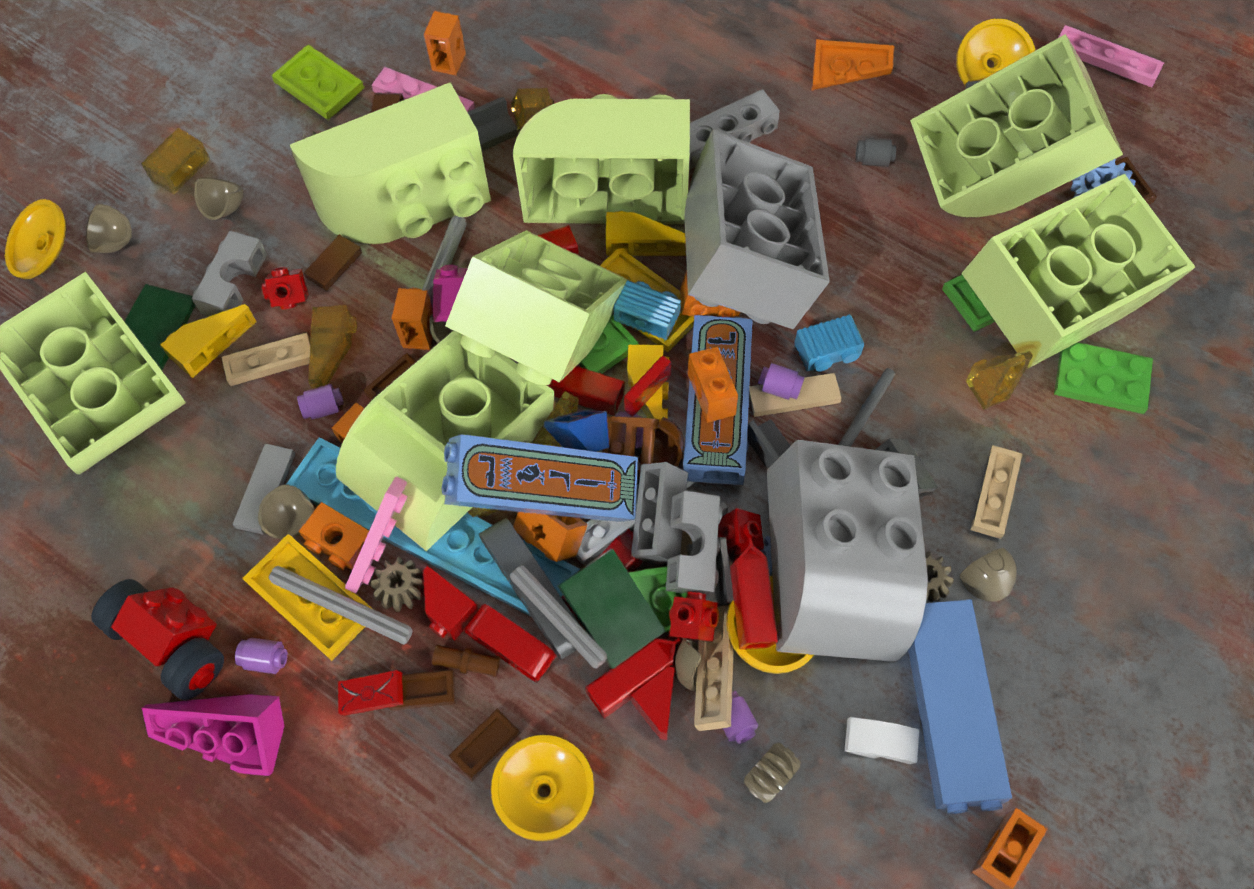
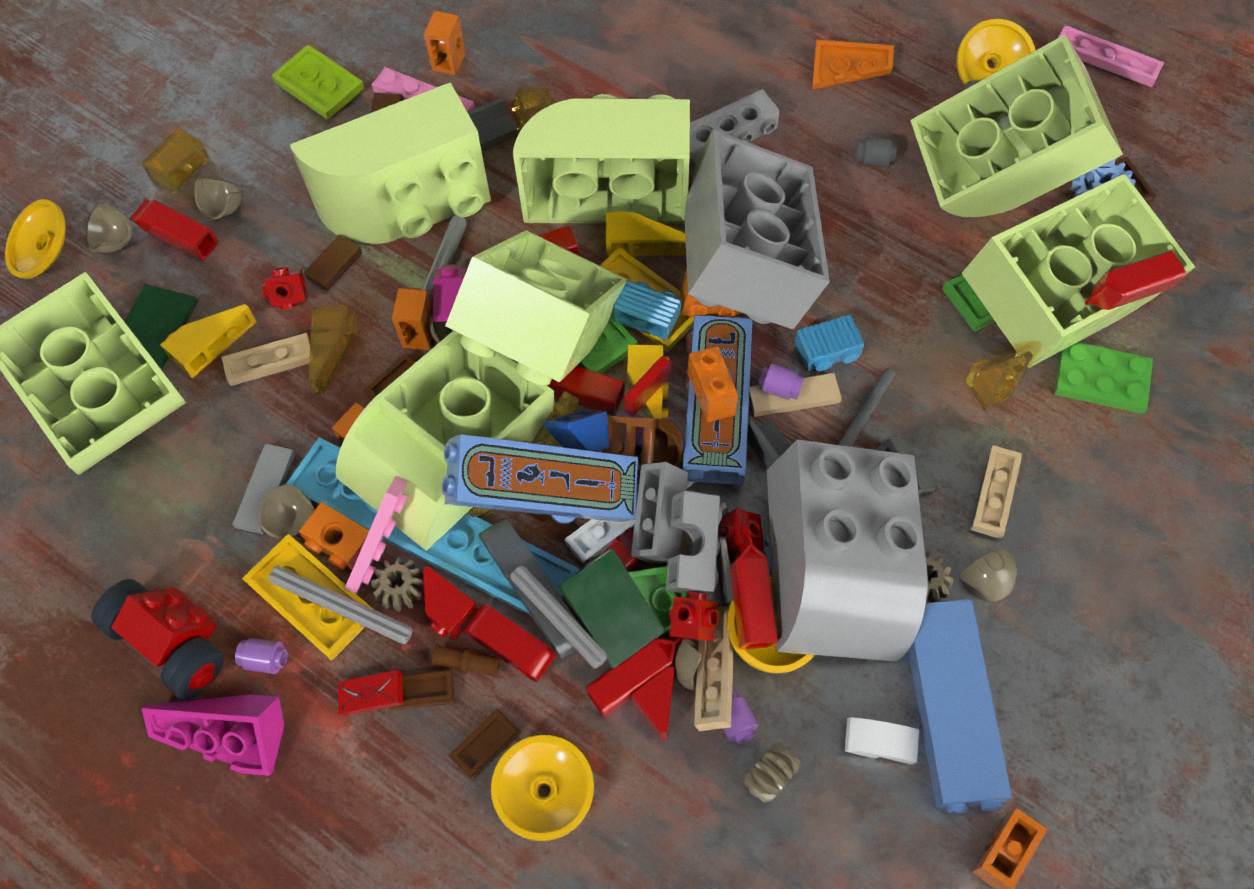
light grey arch [192,231,267,316] -> none
medium lavender brick [297,384,344,420] -> none
orange brick [513,512,588,562] -> none
none -> red piece [129,199,219,261]
none -> red piece [1085,251,1186,310]

